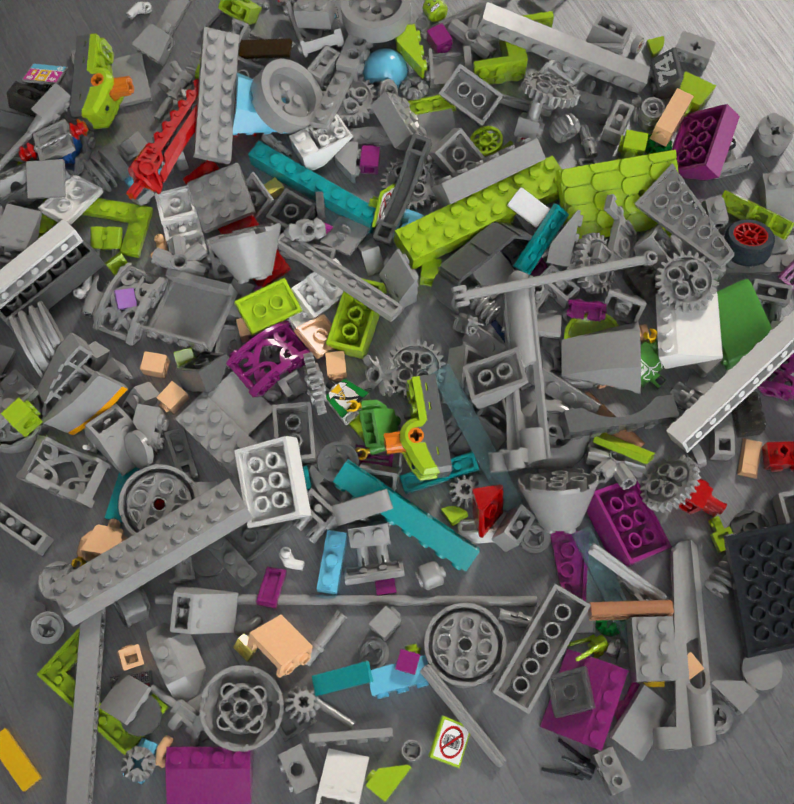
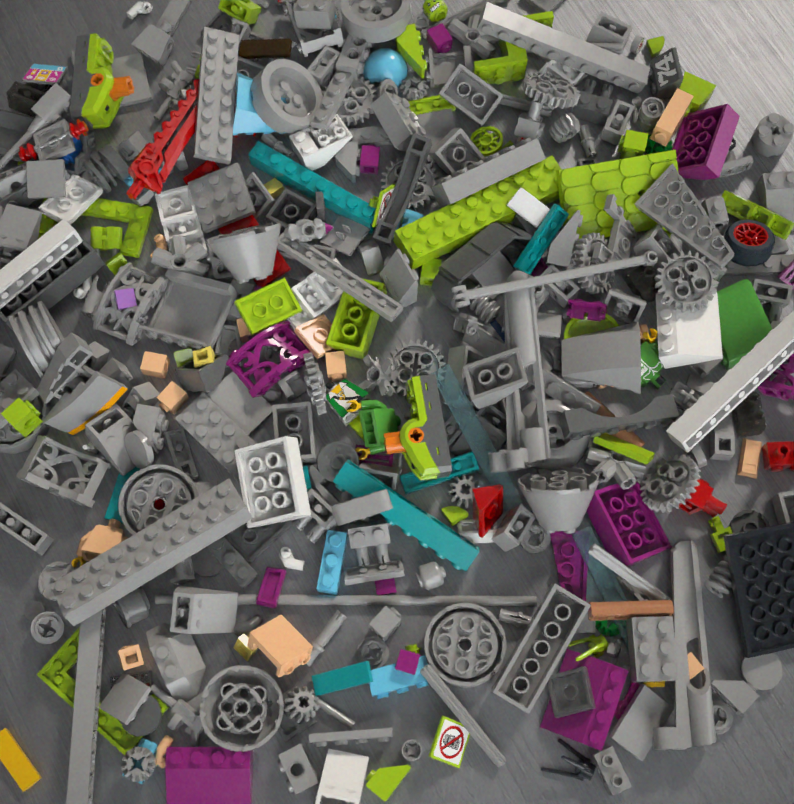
light grey brick [676,31,716,69] -> none
none -> light yellow slope [192,346,215,368]

